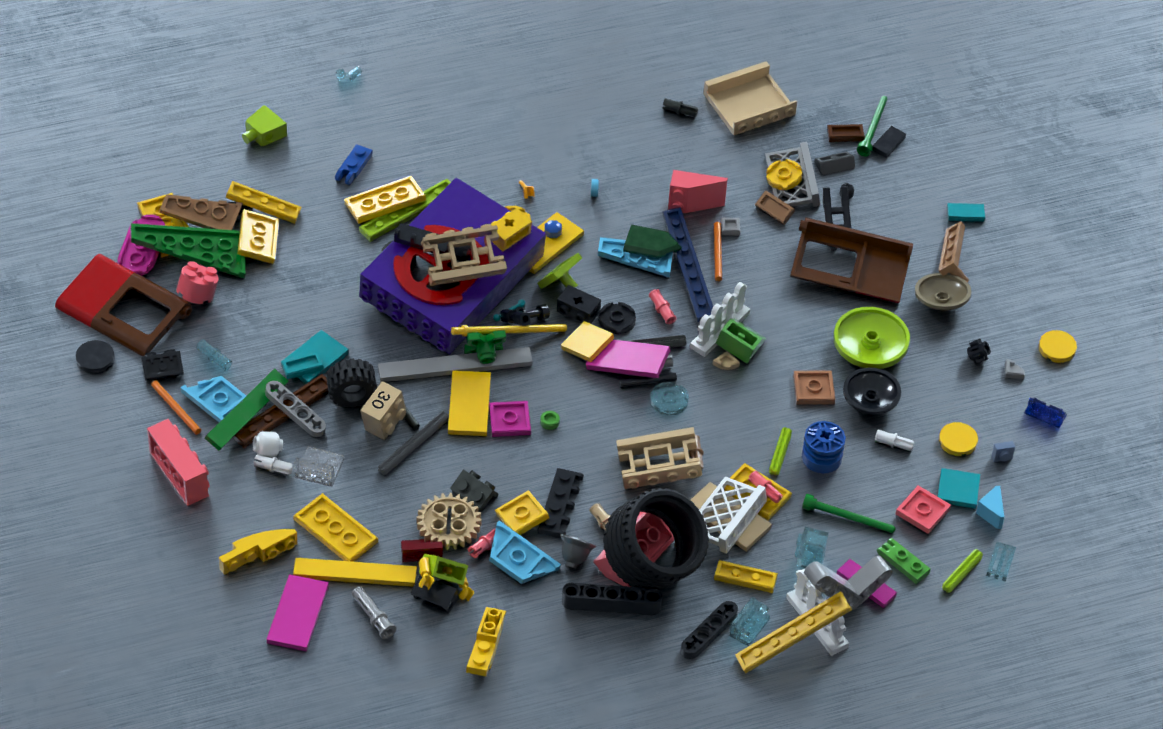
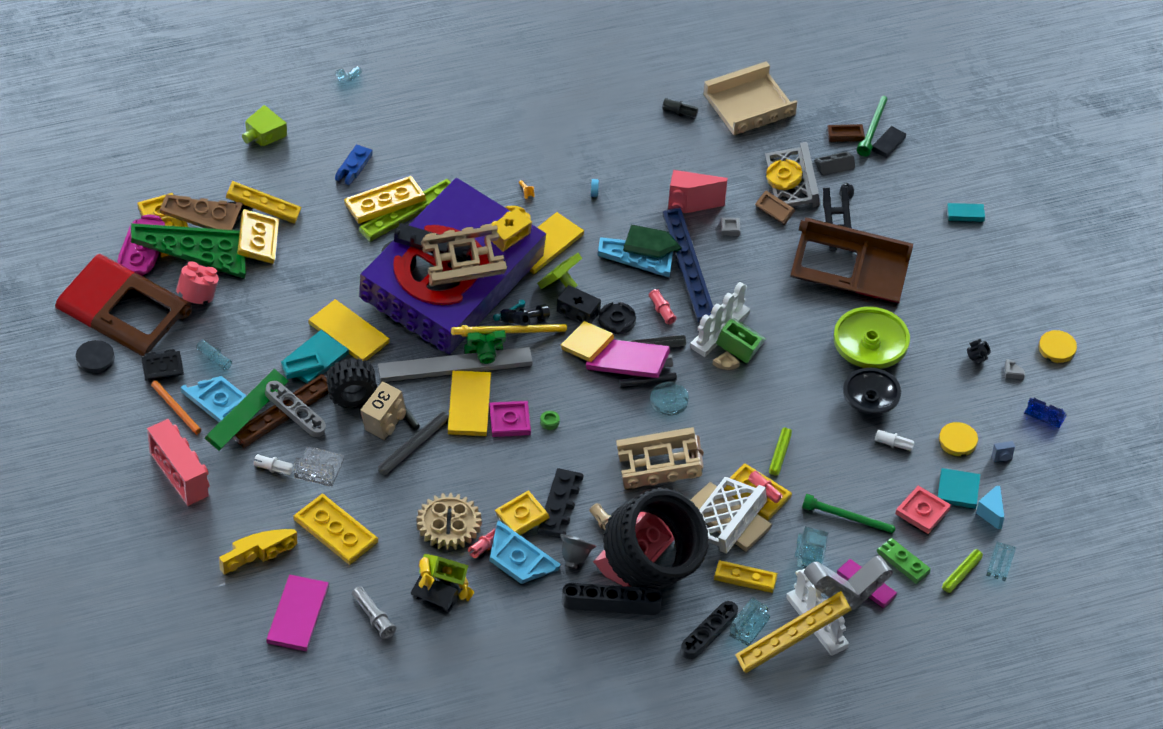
white head [253,431,283,458] -> none
yellow tile [293,558,417,587] -> none
dark red panel [401,539,443,562] -> none
pearl dark grey bracket [450,469,499,511] -> none
yellow slope [466,607,506,677] -> none
blue tile [544,220,562,238] -> none
orange bar [714,222,722,281] -> none
nougat tile [793,371,835,405] -> none
blue wheel [802,421,846,474] -> none
dark tan dish [915,273,971,311] -> none
medium nougat piece [938,221,969,283] -> none
none -> yellow tile [308,299,390,361]

